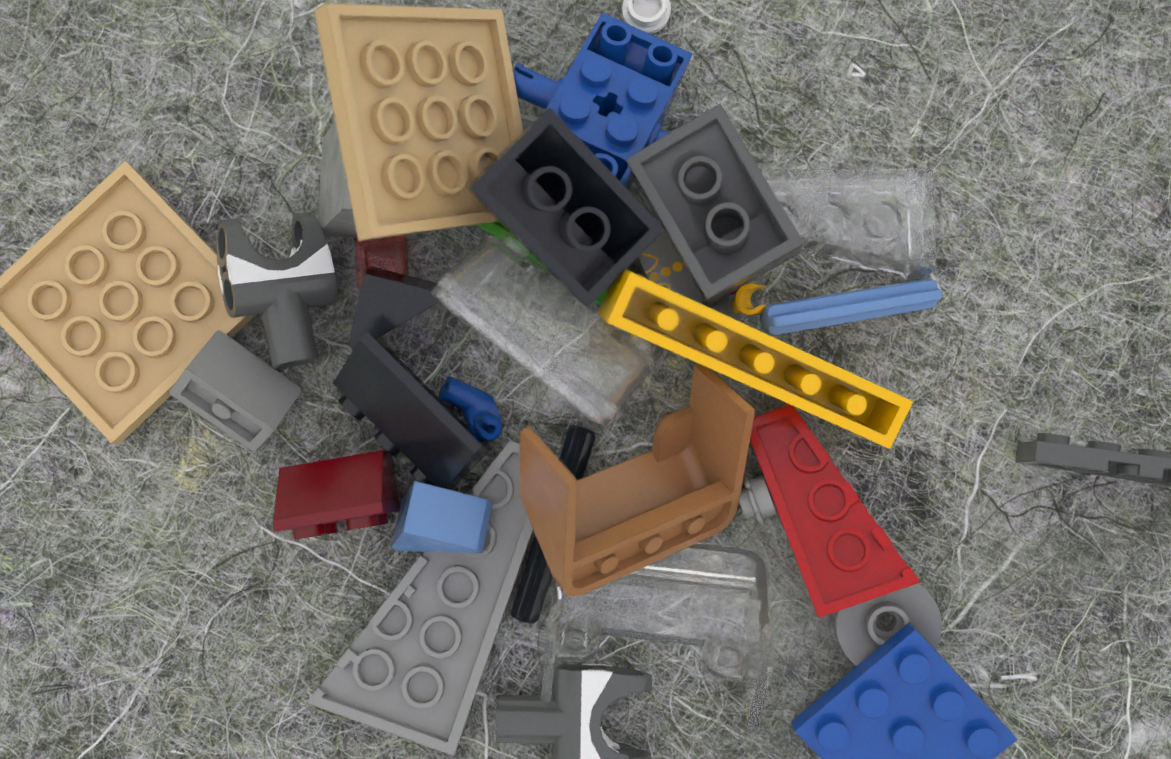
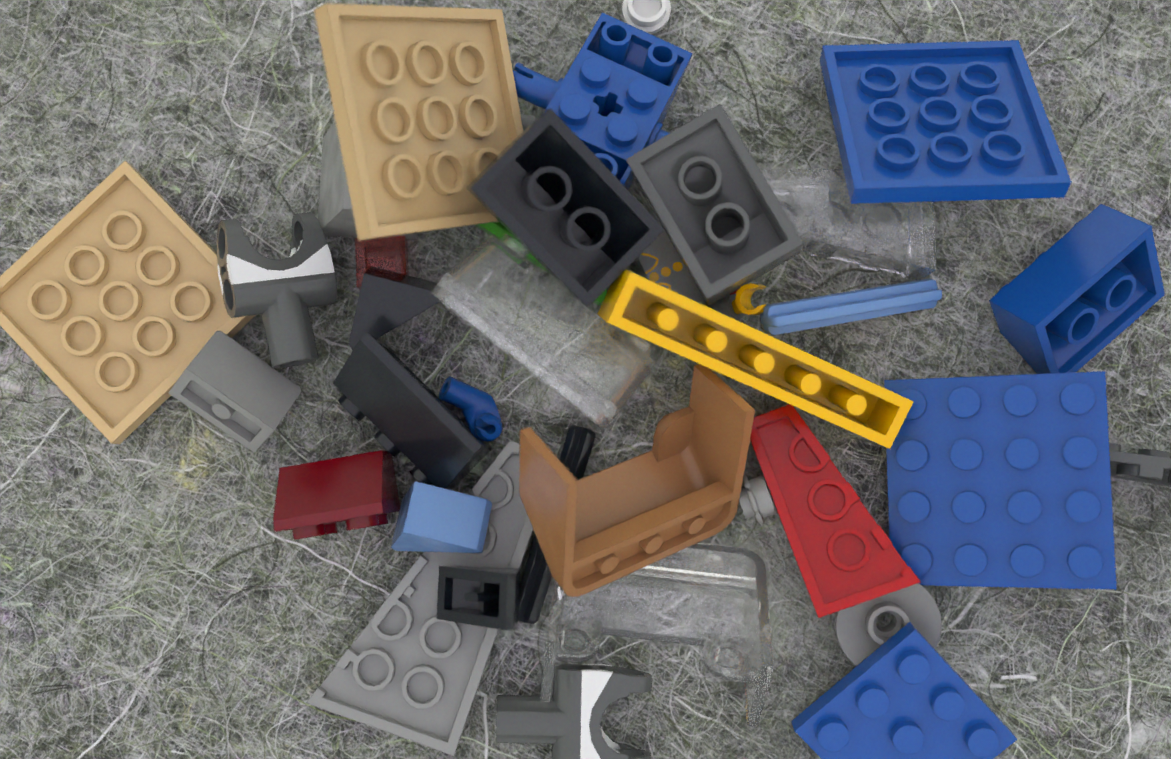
none -> black slope [437,566,521,630]
none -> blue plate [820,40,1072,204]
none -> blue plate [884,371,1117,590]
none -> blue slope [989,204,1165,374]

